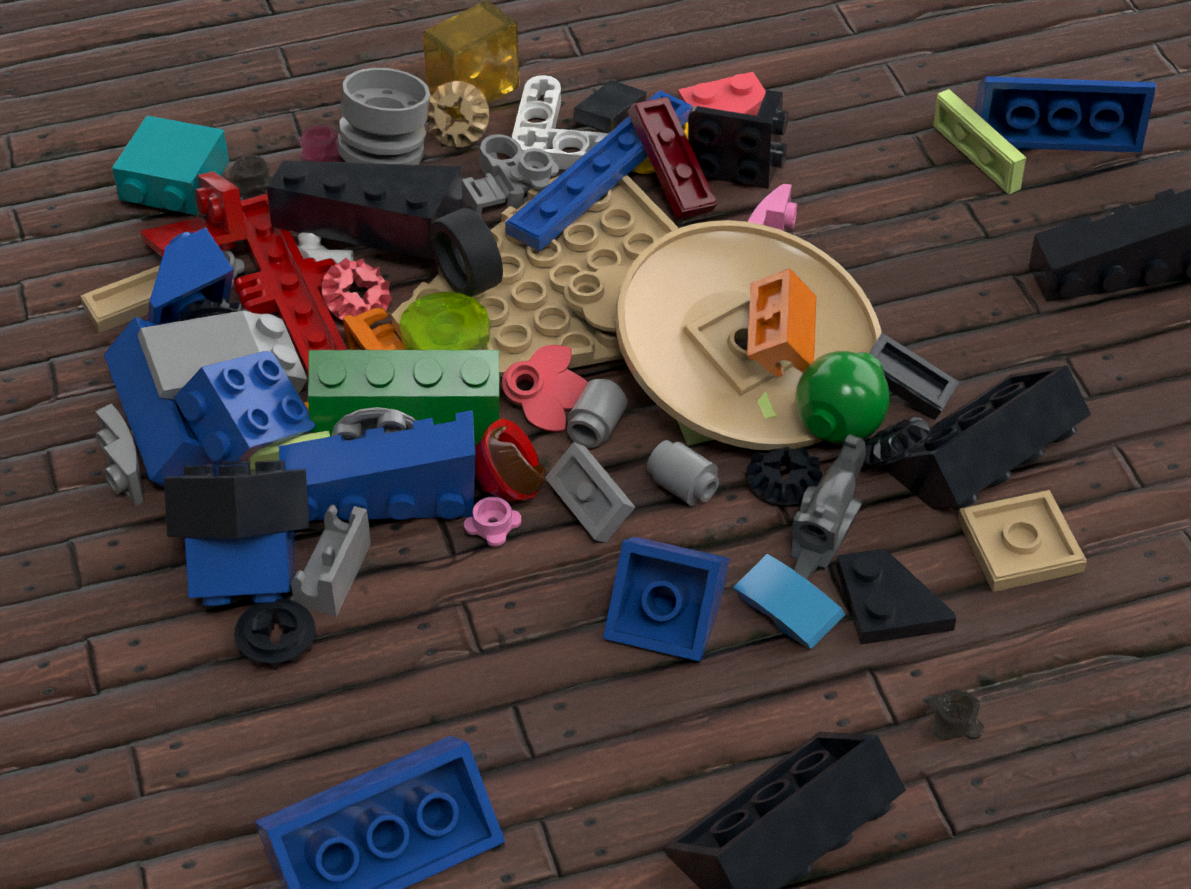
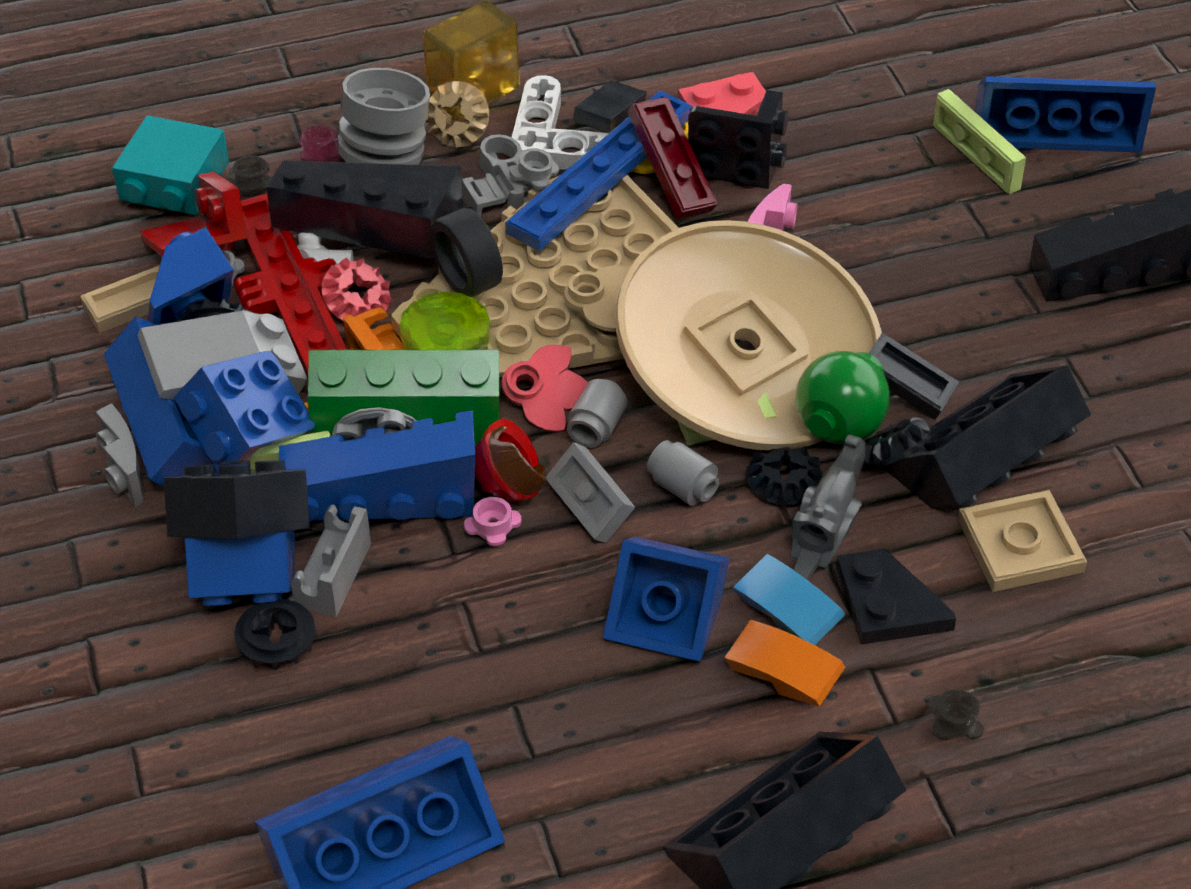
orange hinge [747,268,817,377] -> none
none -> orange slope [724,620,846,707]

